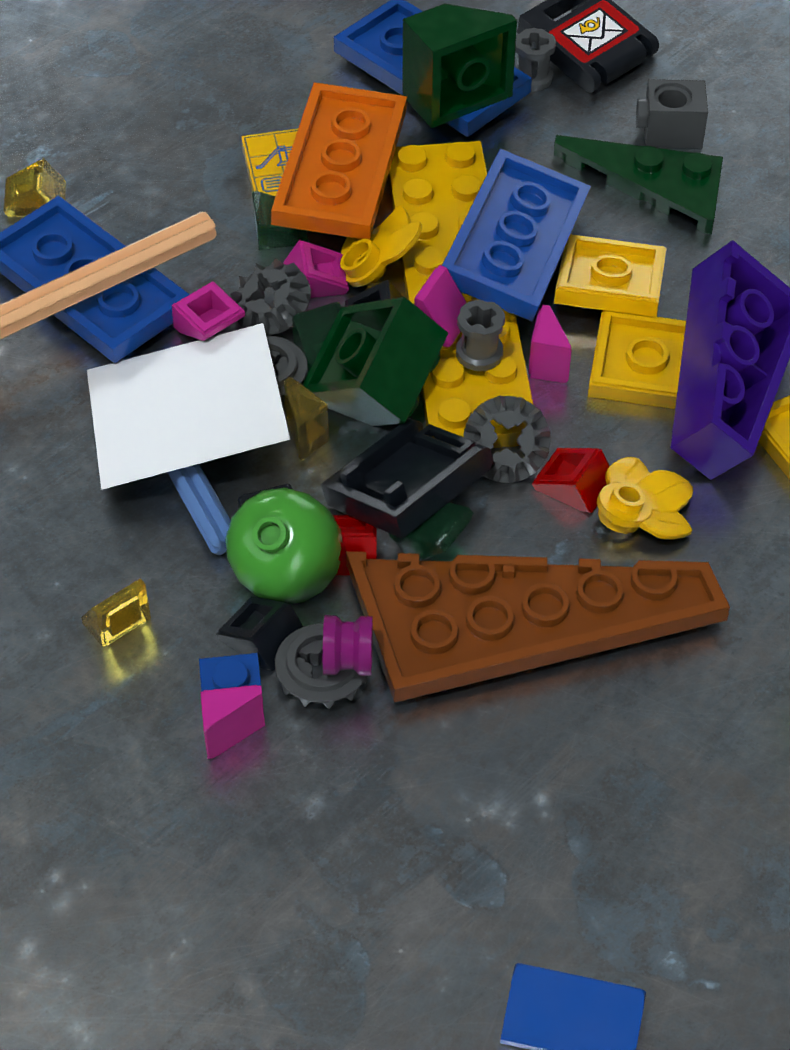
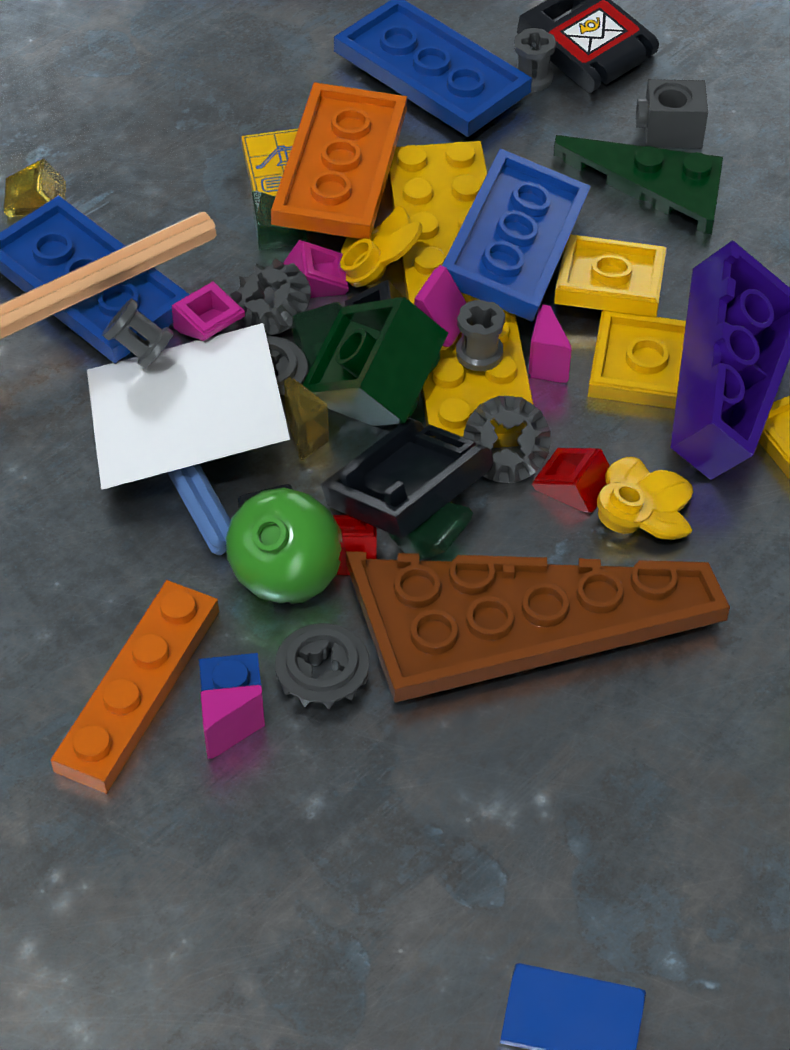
clear yellow slope [81,578,151,647] -> none
black slope [216,596,303,671] -> none
magenta wheel [322,615,373,676] -> none
dark green slope [402,3,517,128] -> none
none -> orange plate [51,580,219,794]
none -> dark grey bush [102,299,174,369]

